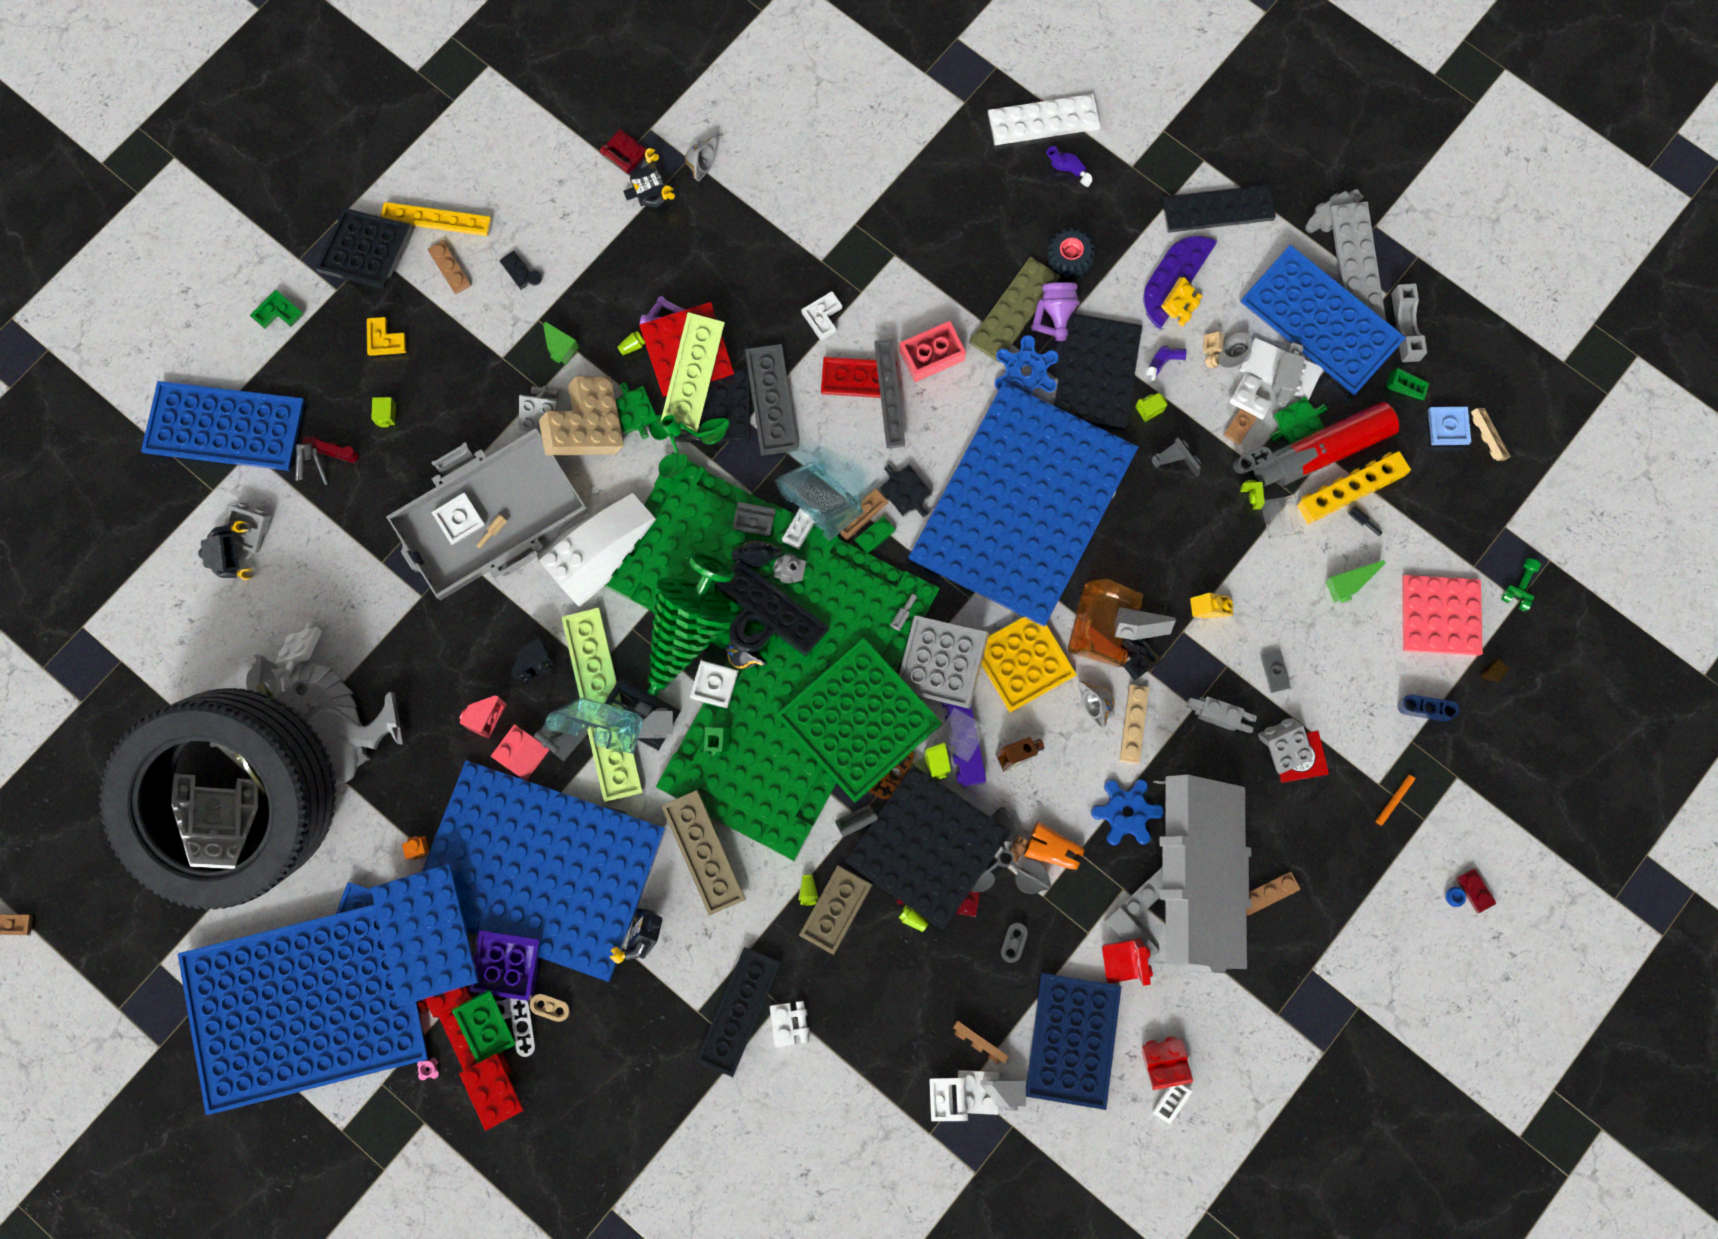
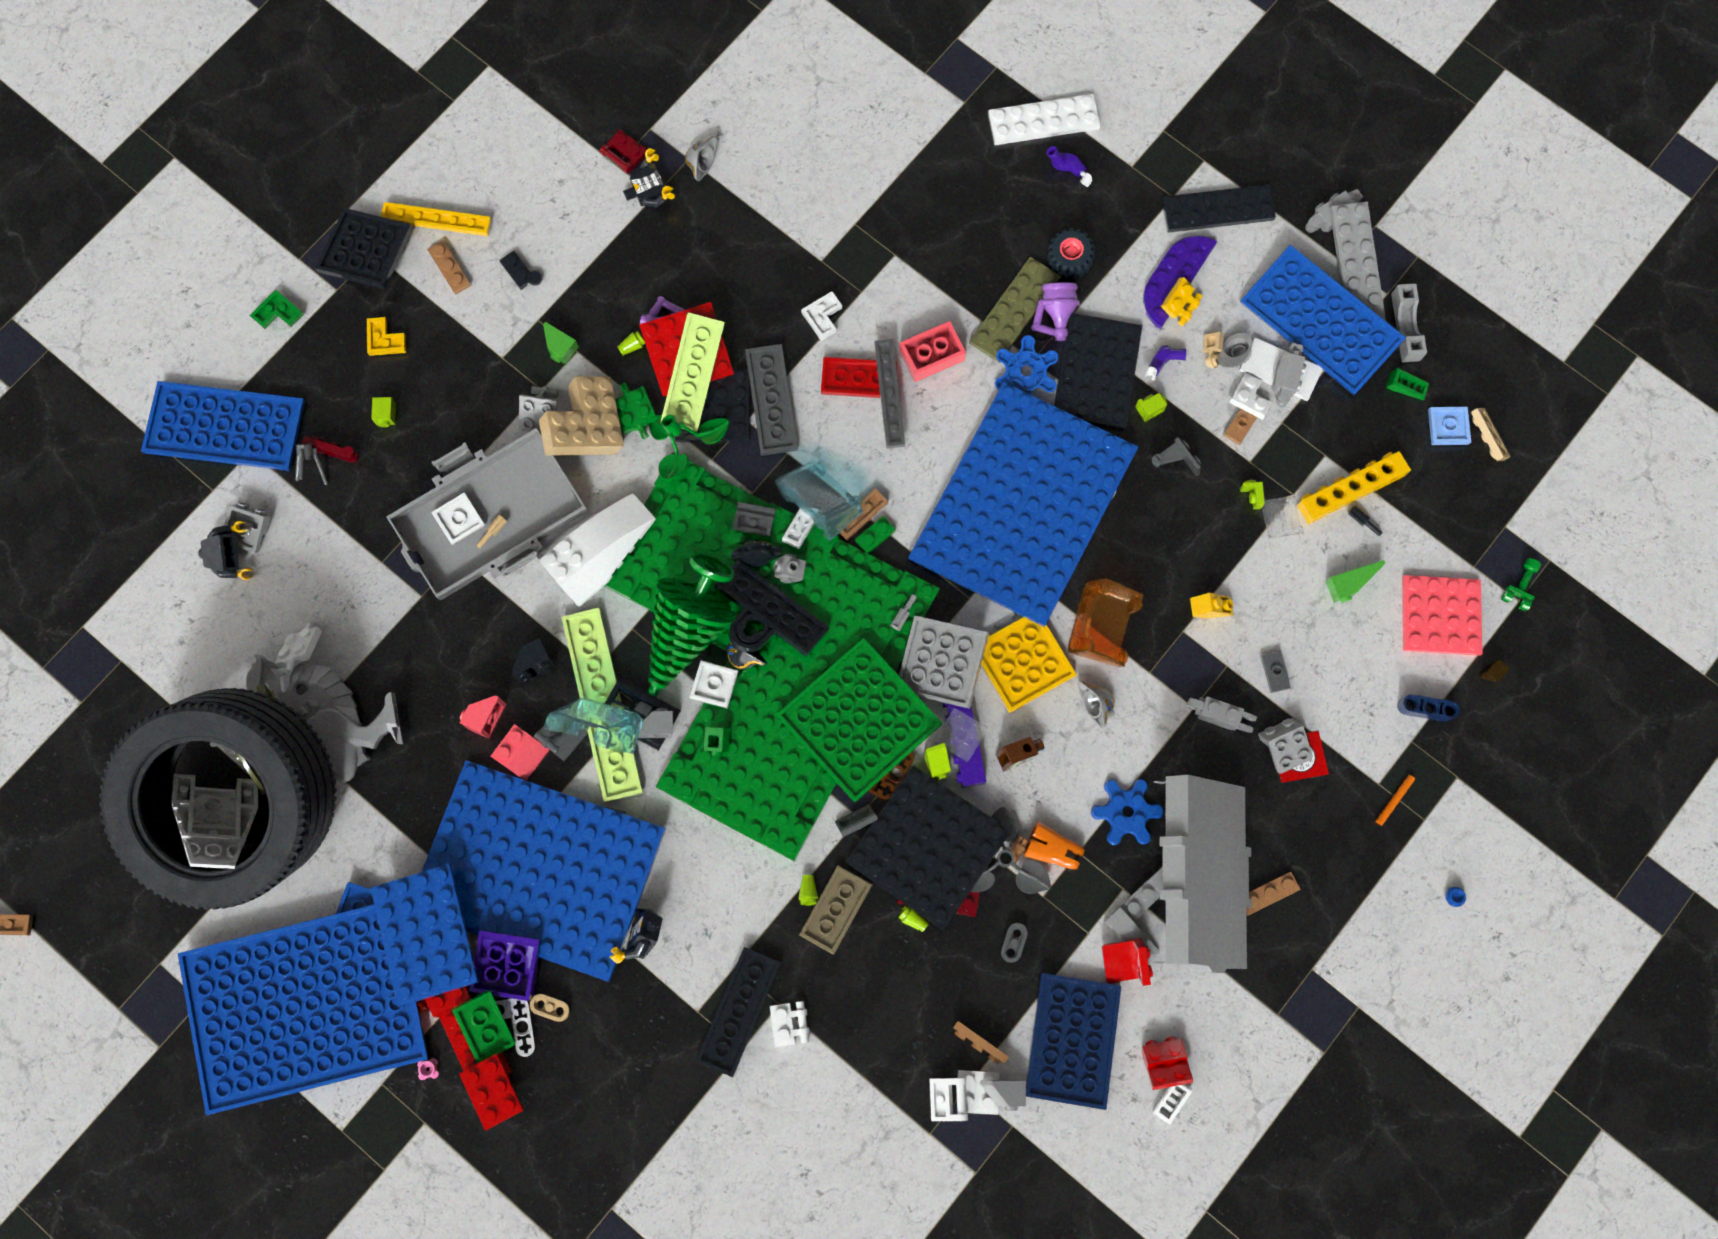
orange brick [402,836,430,861] -> none
dark tan plate [661,789,746,916] -> none
black plate [880,464,933,518] -> none
light grey slope [1114,607,1176,640] -> none
tan plate [1119,684,1149,764] -> none
black plate [1122,639,1162,680] -> none
red piece [1233,402,1399,487] -> none
green plate [1270,397,1327,444] -> none
dark red plate [1455,868,1497,914] -> none

